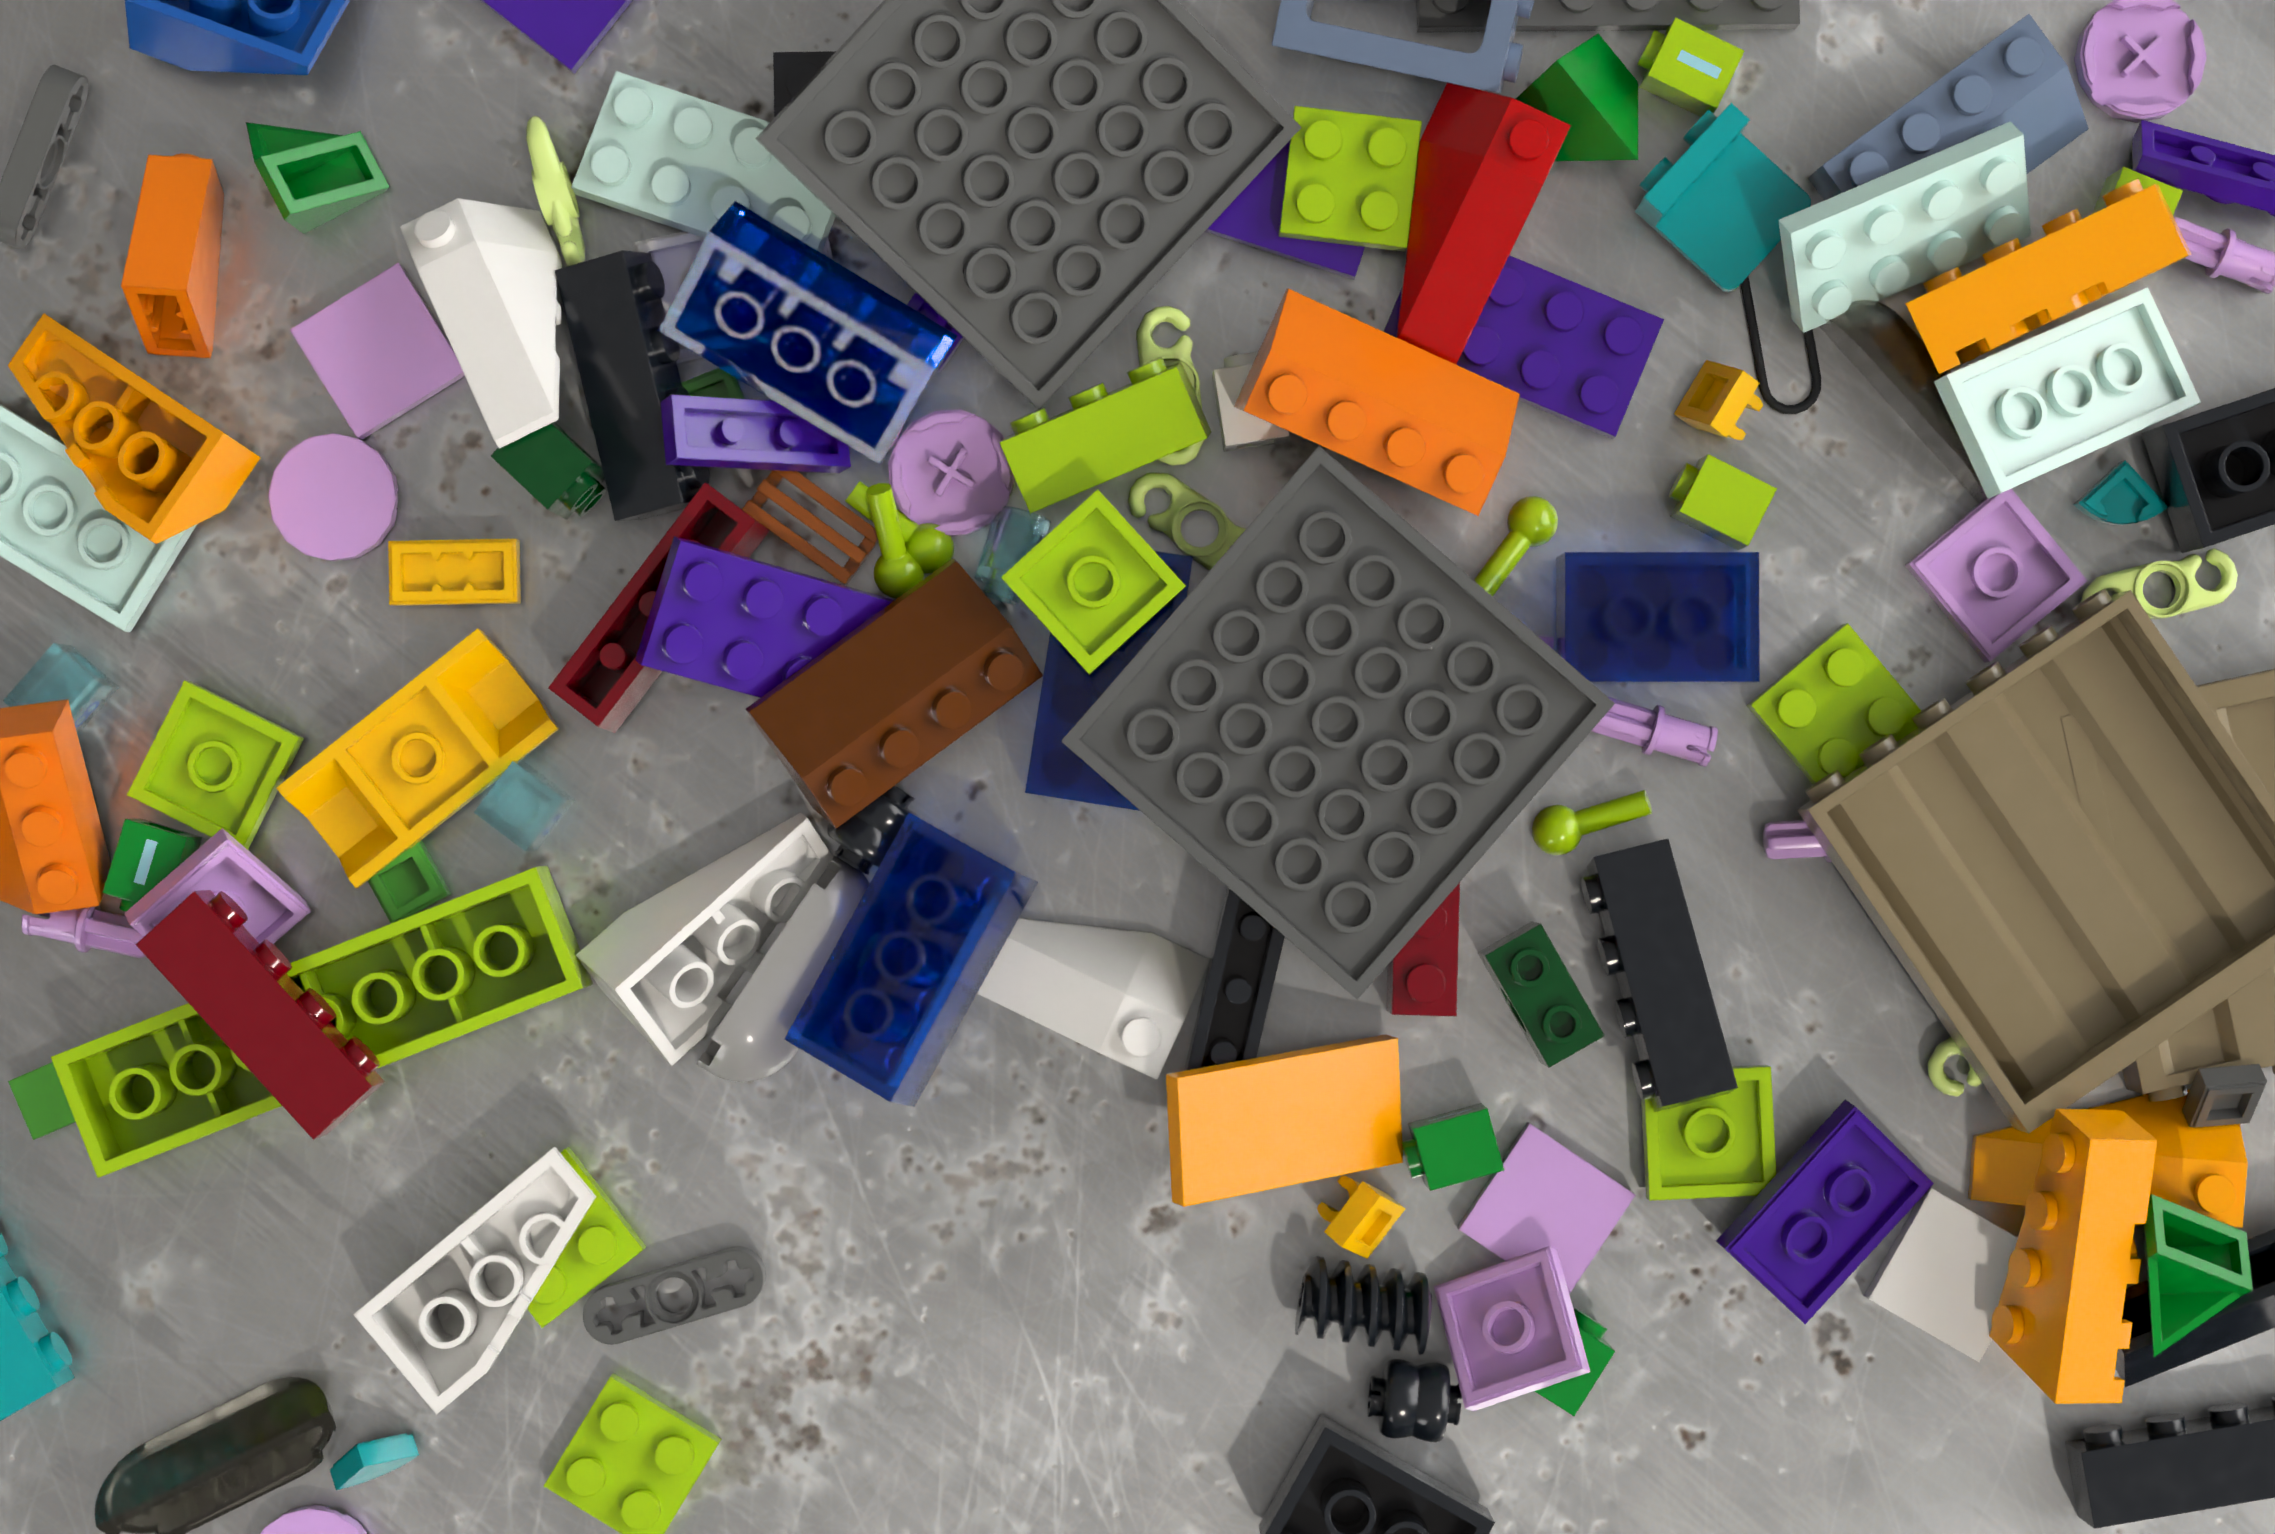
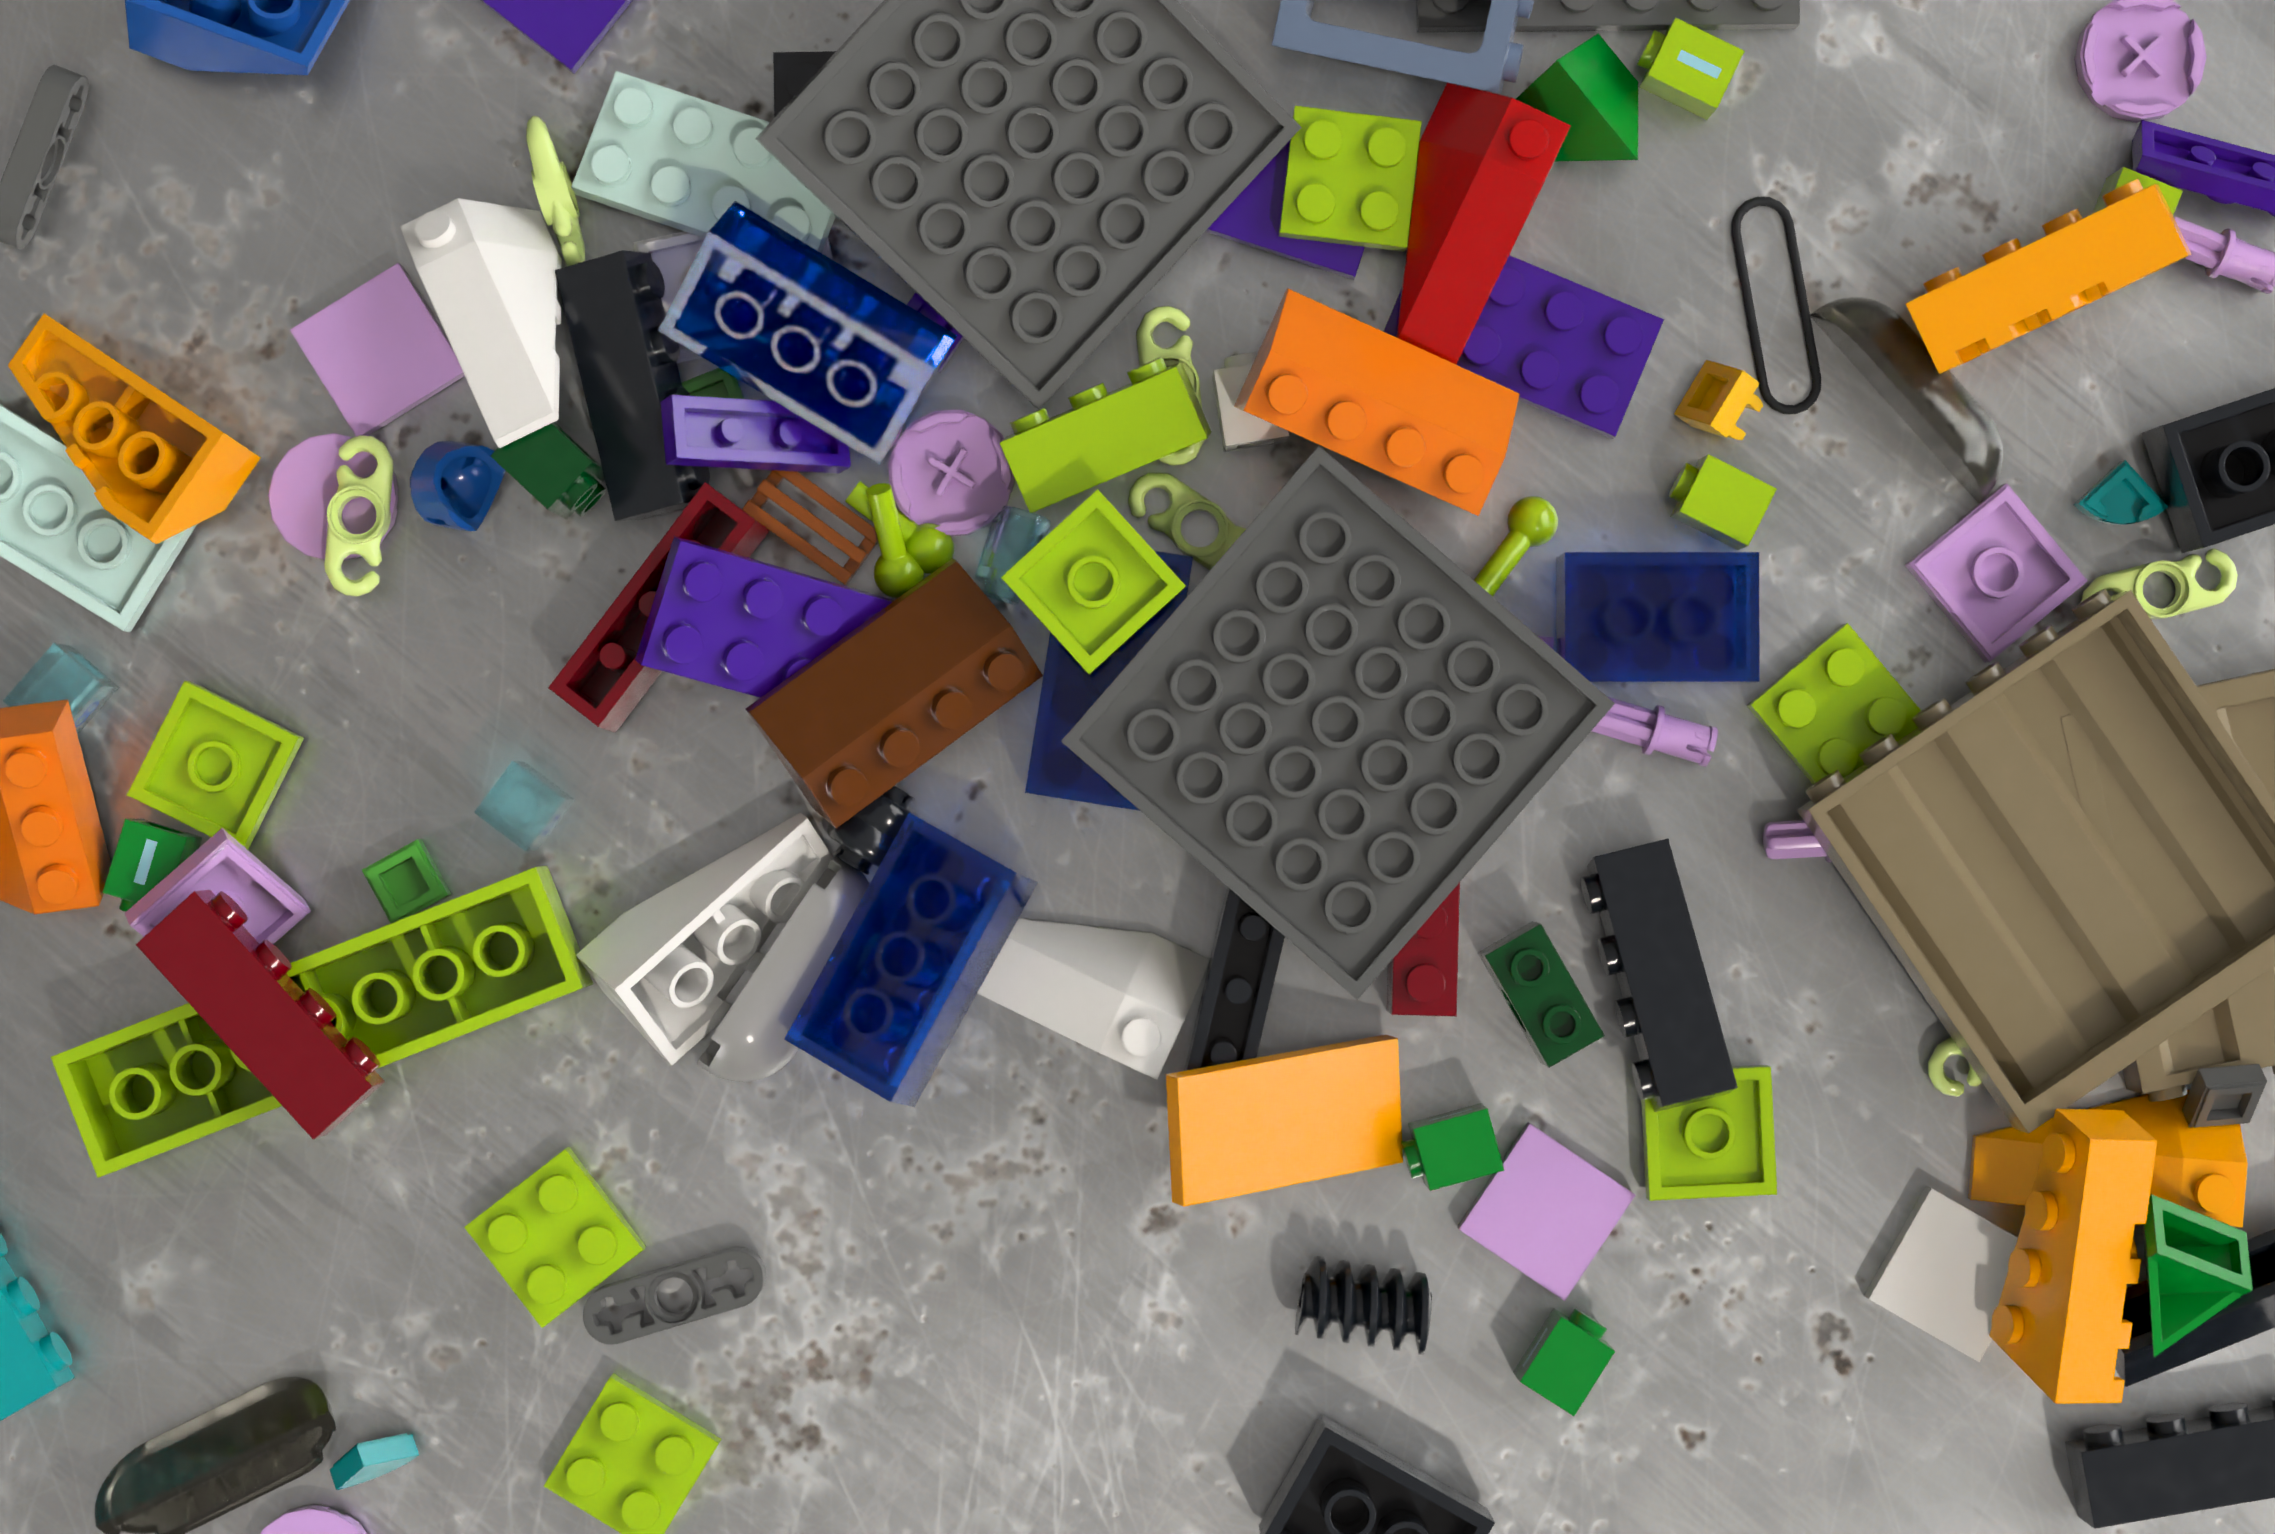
bright green tile [8,1062,76,1140] -> none
lavender axle [21,905,146,958] -> none
orange slope [121,153,224,358] -> none
green slope [246,122,389,234] -> none
yellow piece [276,628,559,888] -> none
white wedge [353,1147,596,1415] -> none
yellow plate [388,538,521,606] -> none
yellow tile [1317,1175,1406,1259] -> none
black piece [1367,1359,1462,1442] -> none
lavender tile [1434,1246,1590,1411] -> none
lime bar [1532,790,1652,856] -> none
teal bracket [1635,103,1811,292] -> none
dark purple tile [1716,1099,1934,1324] -> none
light aqua plate [1778,121,2031,333] -> none
sand blue slope [1808,14,2089,200] -> none
light aqua plate [1934,287,2201,499] -> none
none -> yellowish green piece [324,435,394,596]
none -> blue piece [410,441,506,531]

